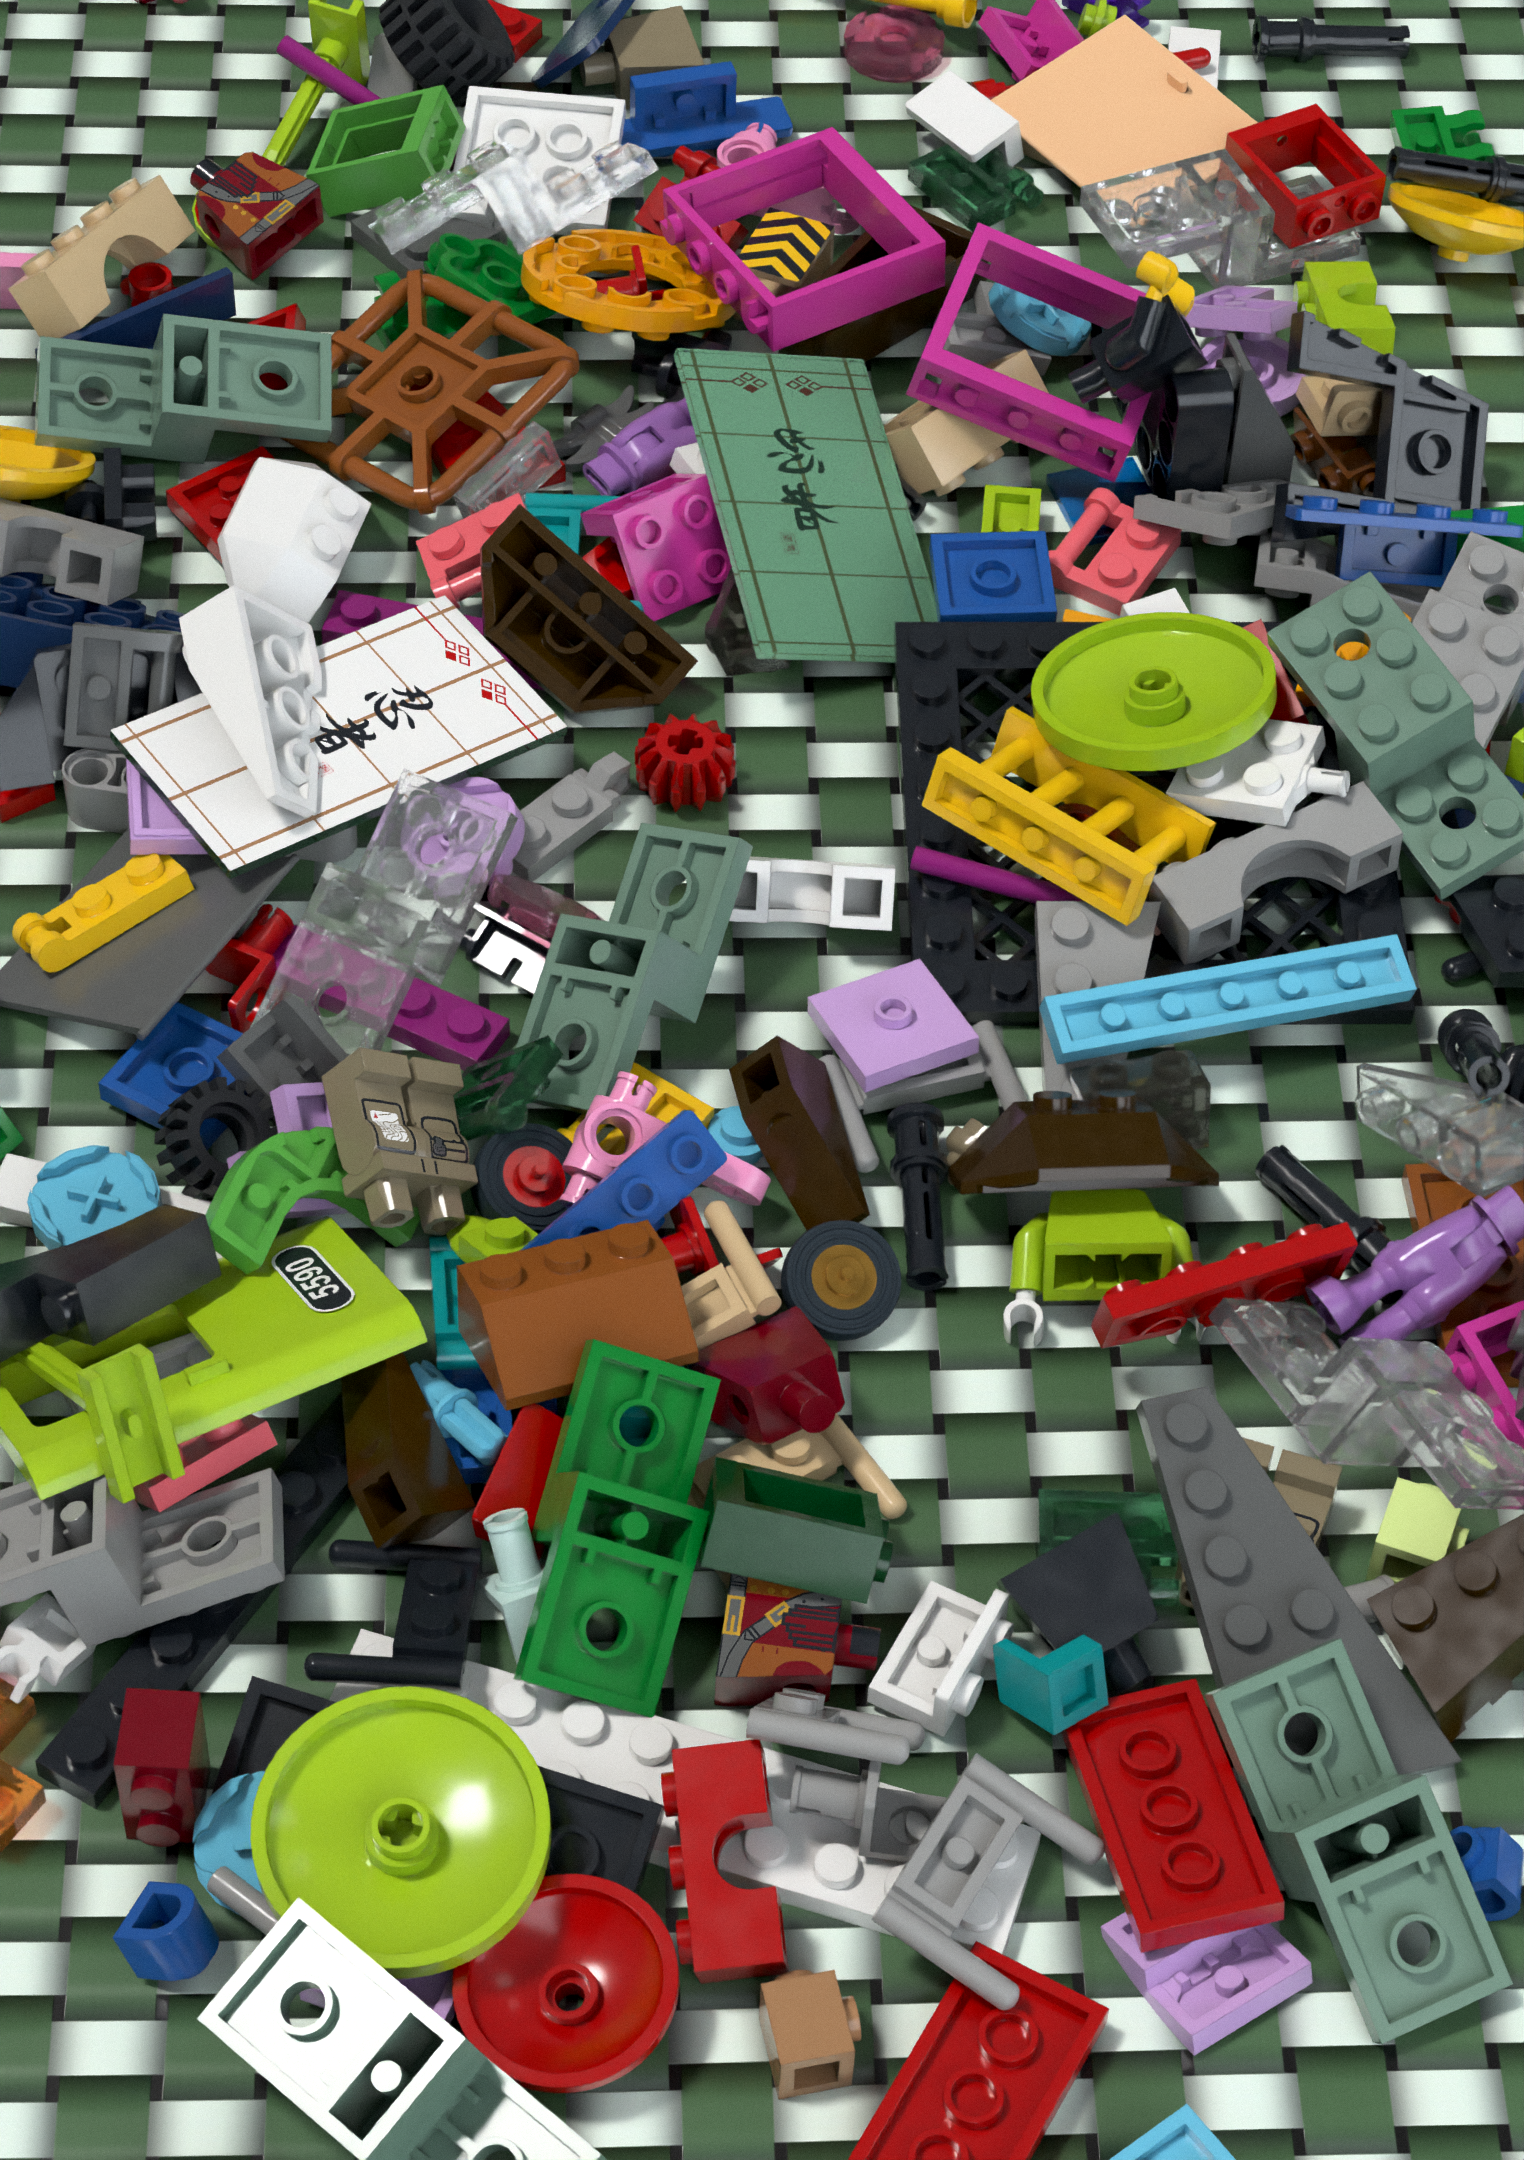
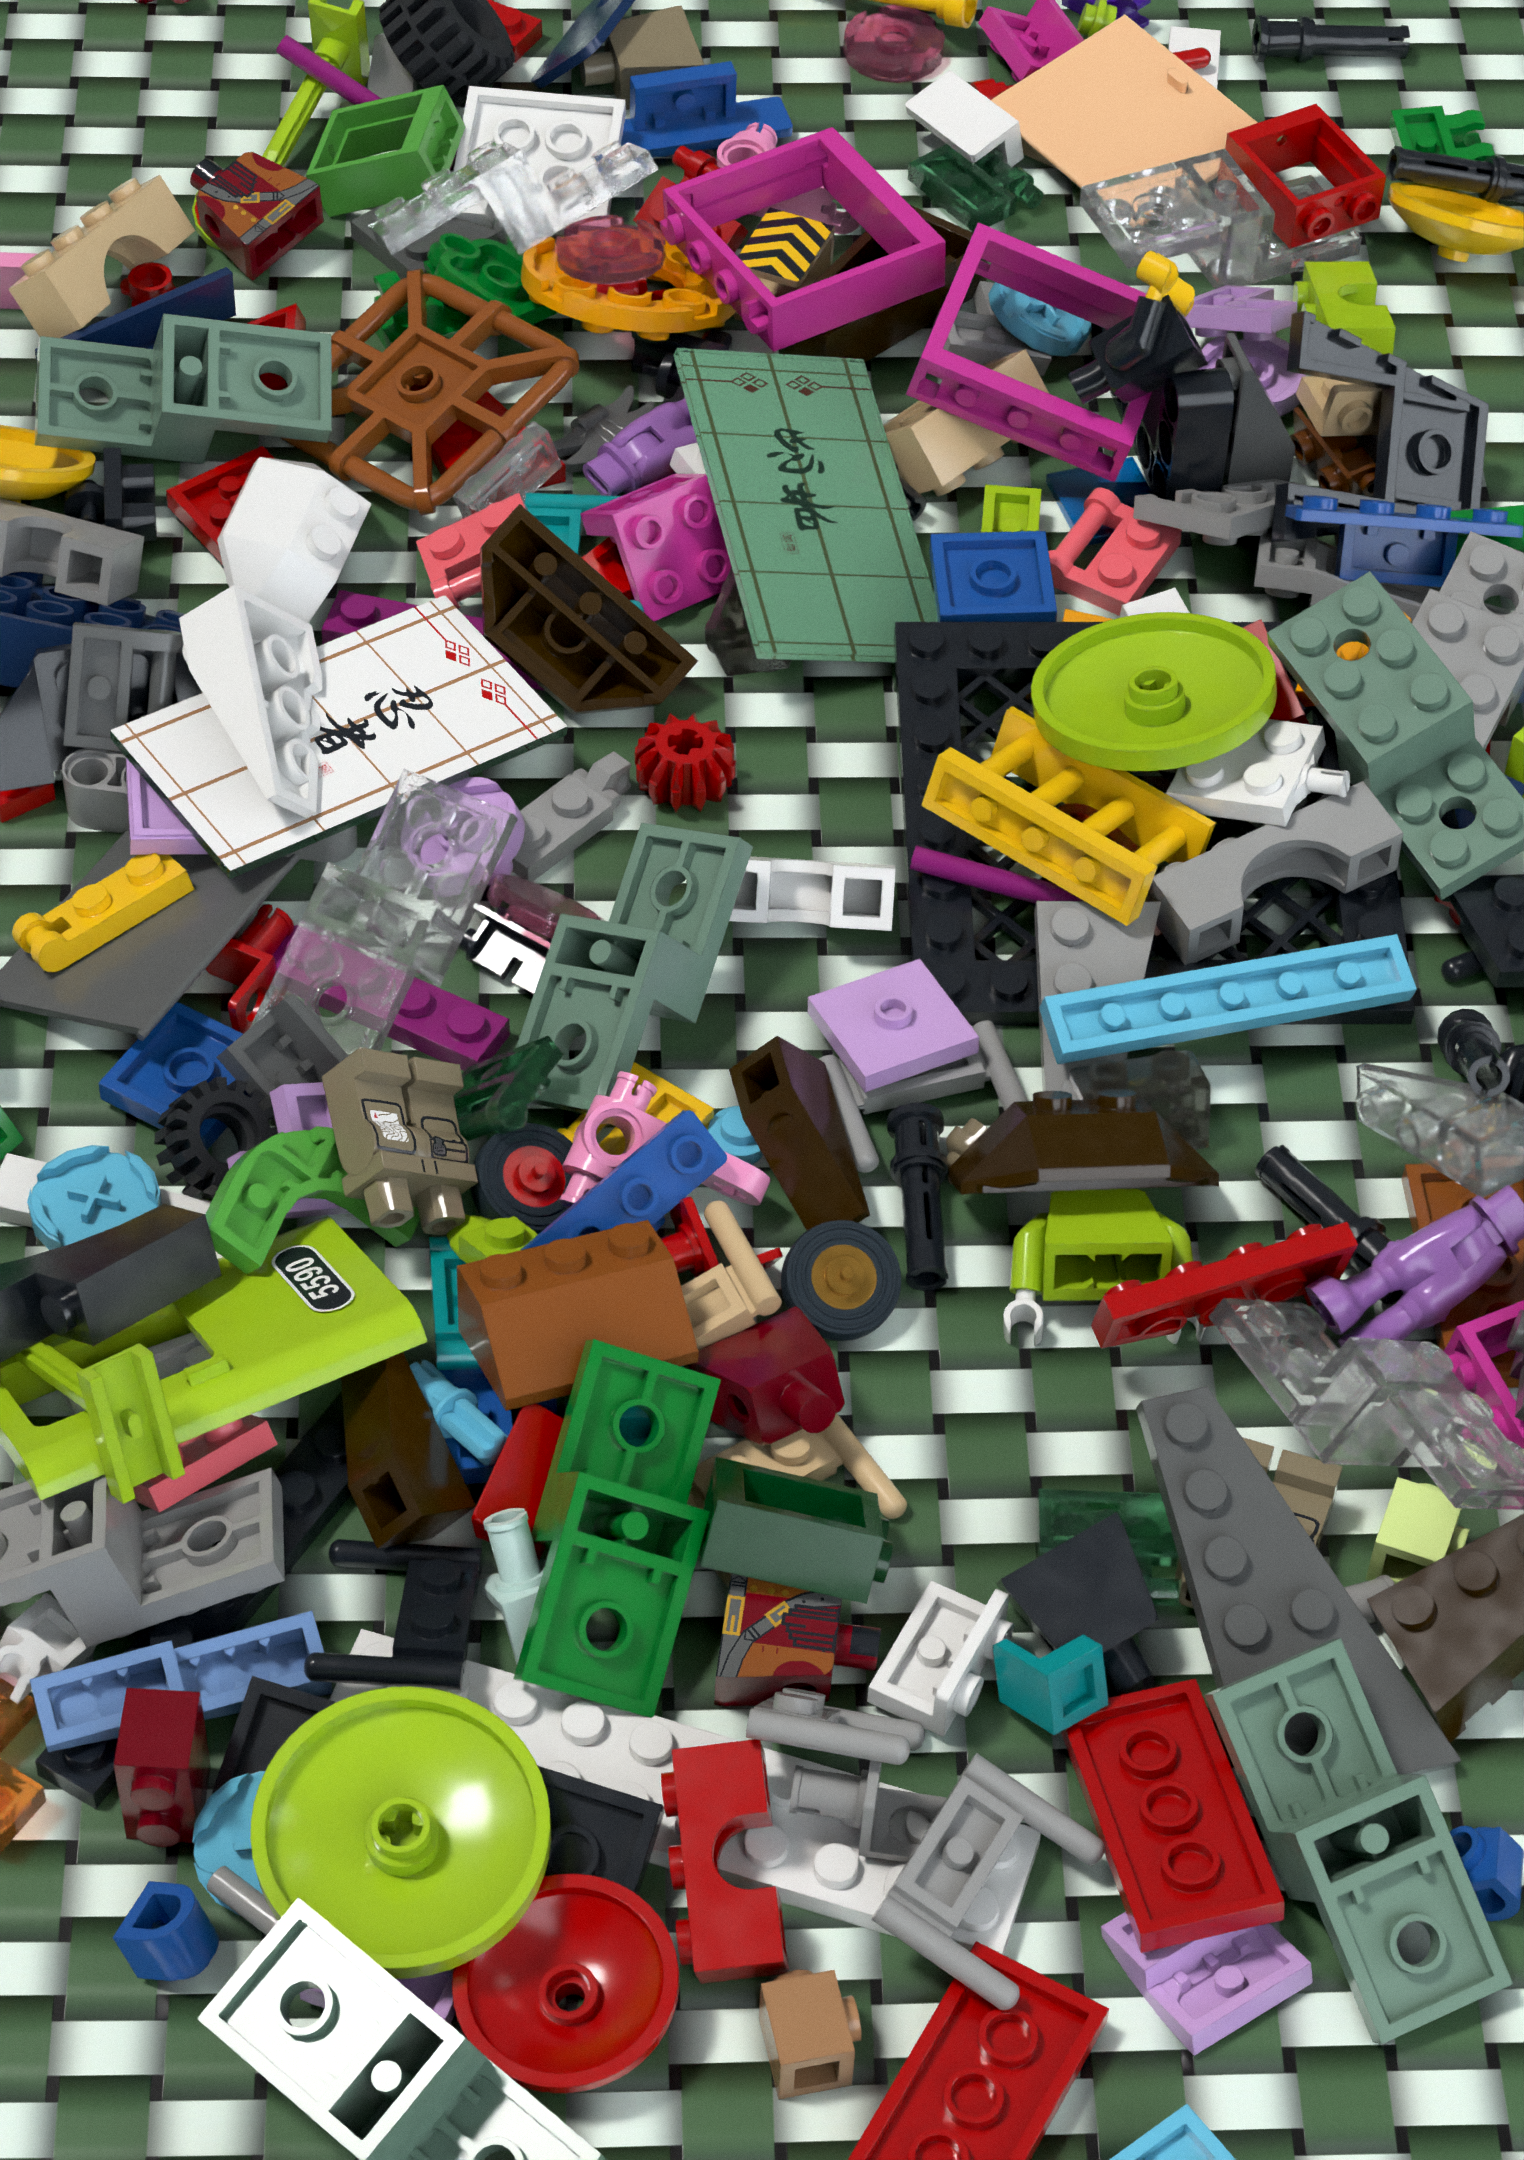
none -> medium blue slope [29,1611,332,1752]
none -> clear pink tile [555,215,666,285]

